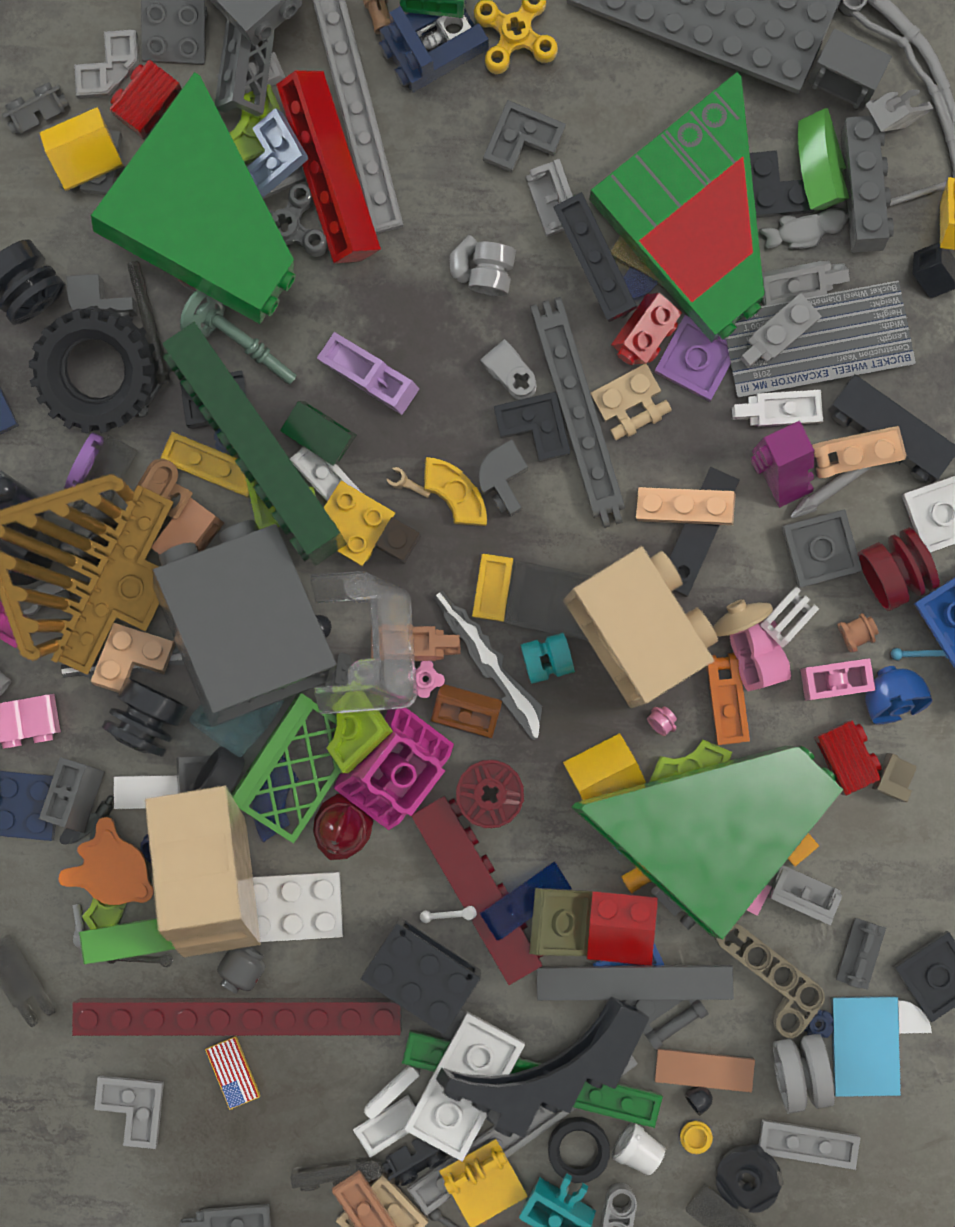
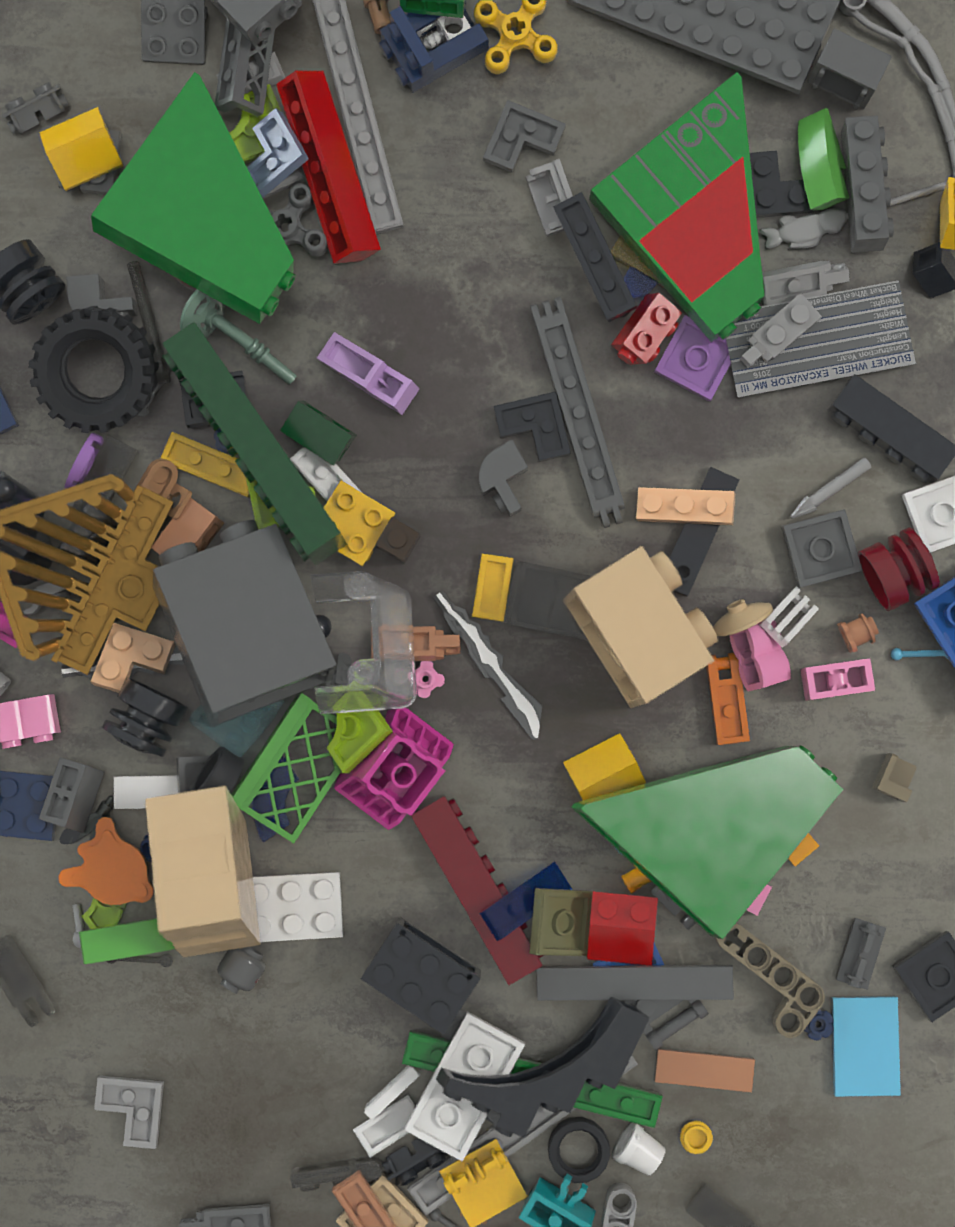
dark red brick [72,998,402,1036] -> none
light grey tile [74,30,139,99] -> none
red brick [109,60,182,139] -> none
tile [205,1036,261,1110] -> none
dark red piece [313,794,373,860] -> none
tan hand [387,467,431,498] -> none
white hinge [420,906,477,923] -> none
yellow tile [424,457,487,526] -> none
dark orange slope [431,684,502,738] -> none
light grey arm [449,235,477,283] -> none
dark red wheel [456,760,524,828] -> none
light grey wheel [468,241,516,296] -> none
light grey piece [480,339,537,400] -> none
teal wheel [520,632,575,684] -> none
tan plate [591,364,672,441] -> none
bright pink plate [647,707,677,736] -> none
lime tile [648,739,732,783] -> none
black hinge [684,1087,713,1116] -> none
black plate [716,1144,784,1213] -> none
white hinge [732,390,823,427] -> none
magenta wedge [751,421,814,508] -> none
light grey plate [758,1119,861,1170] -> none
light grey hinge [767,865,842,925] -> none
light grey wheel [773,1034,835,1114] -> none
light nougat plate [812,426,907,478] -> none
red brick [814,720,882,796] -> none
blue cylinder [865,666,933,724] -> none
light grey hinge [866,89,934,132] -> none
white tile [898,999,932,1033] -> none

